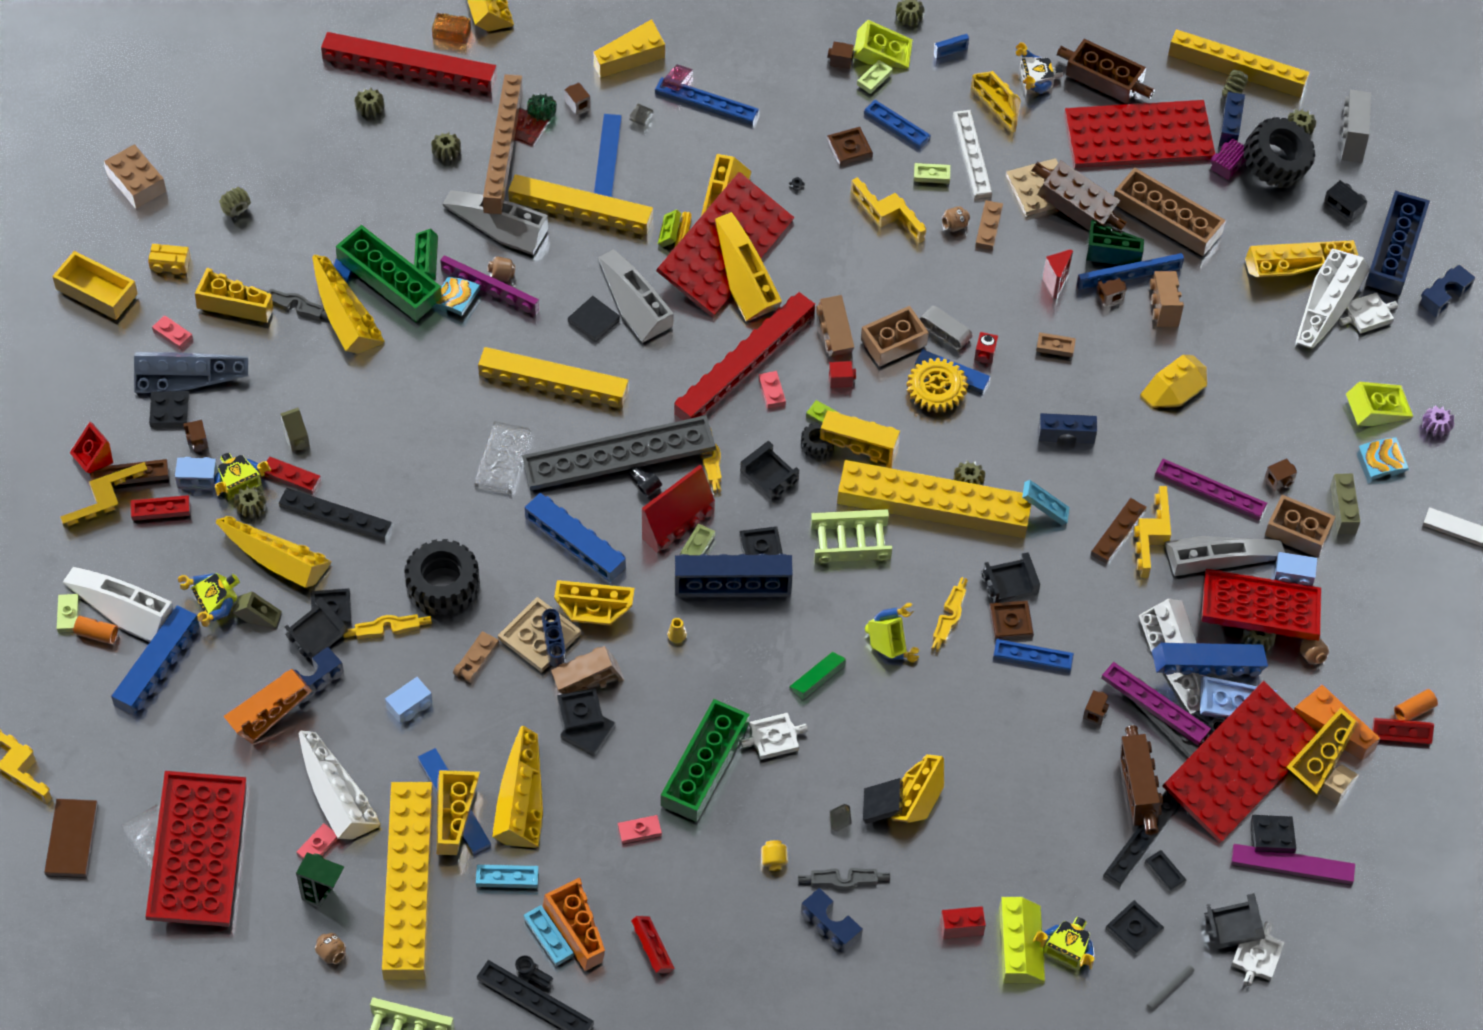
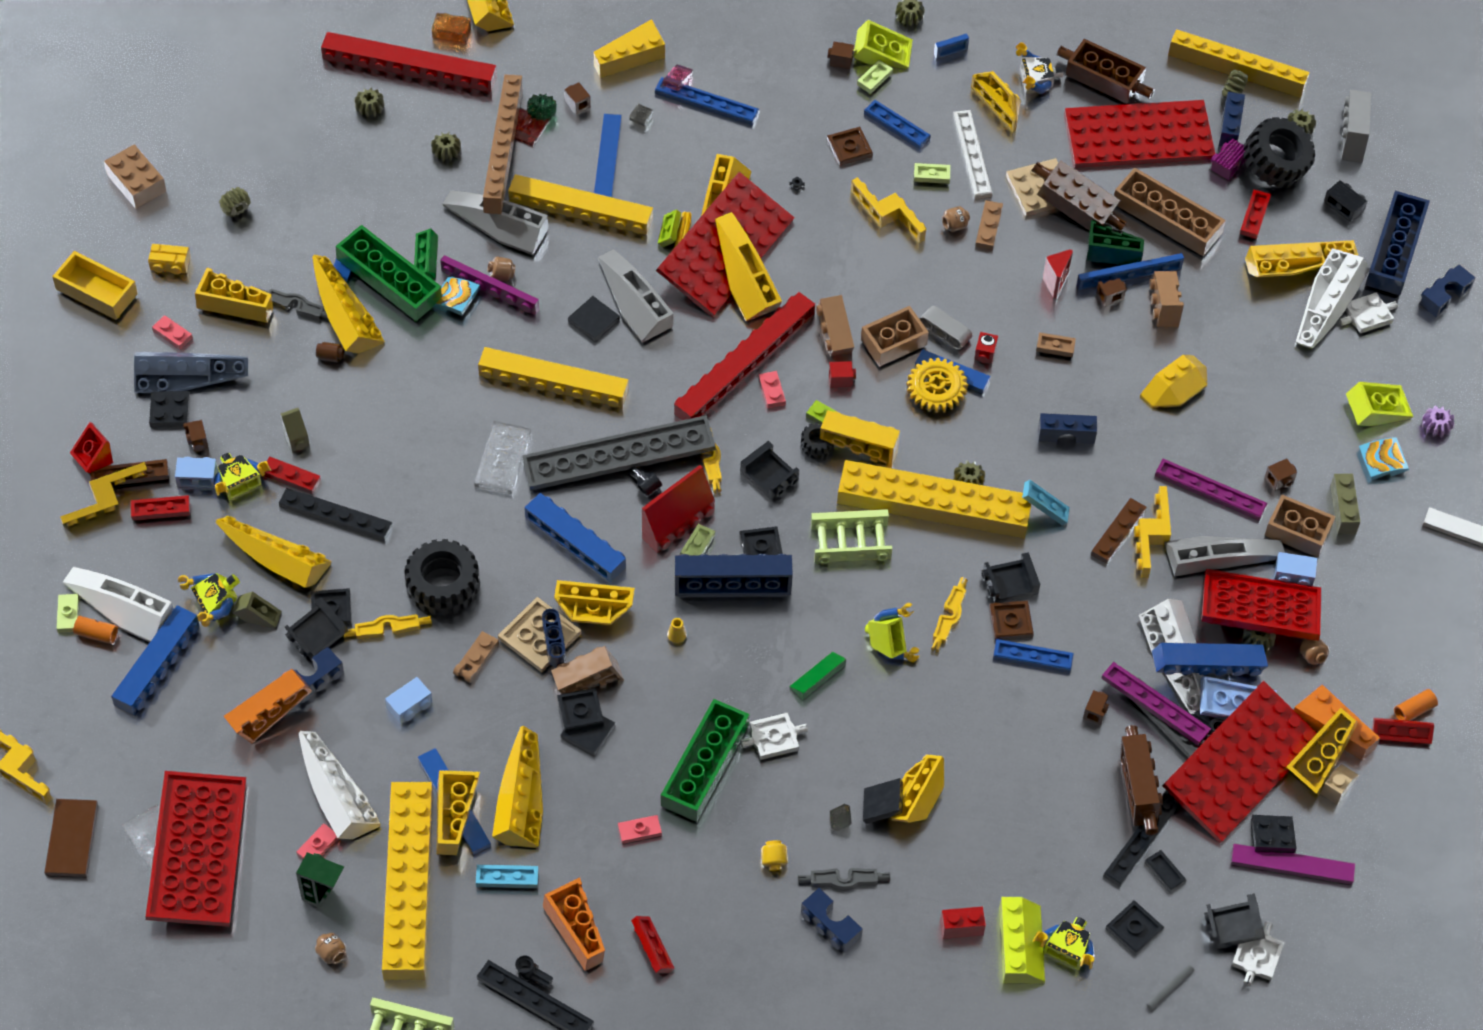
olive gear [233,486,266,519] -> none
medium azure plate [523,905,574,966] -> none
none -> reddish brown brick [316,342,345,362]
none -> red plate [1239,189,1271,239]

